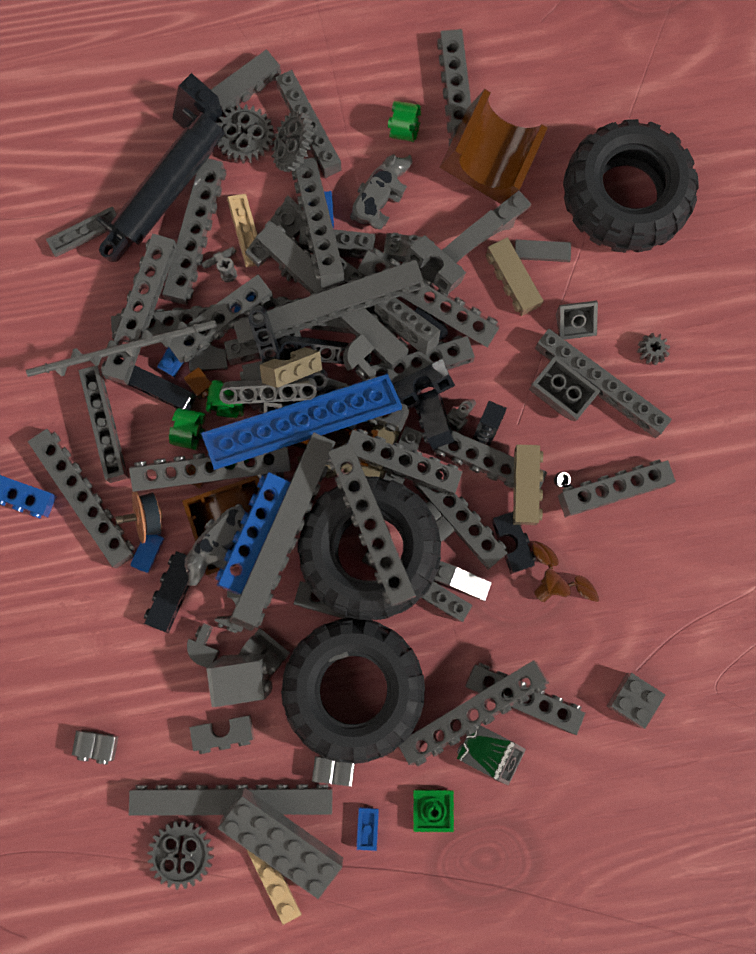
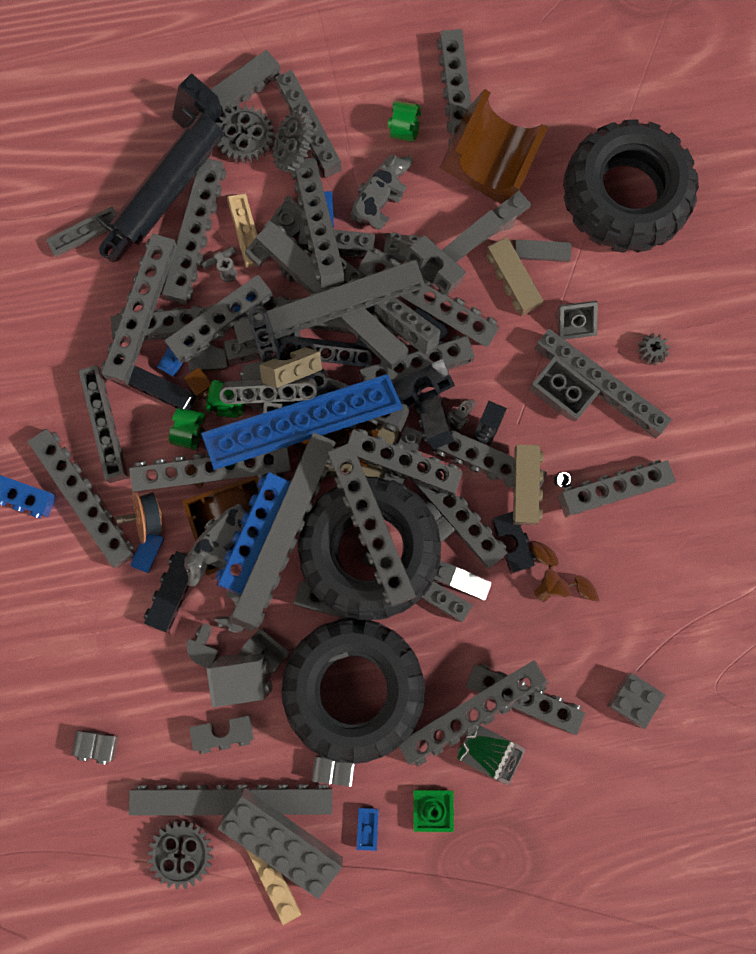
dark grey plant [26,320,217,377] -> none
dark grey brick [343,334,376,380] -> none

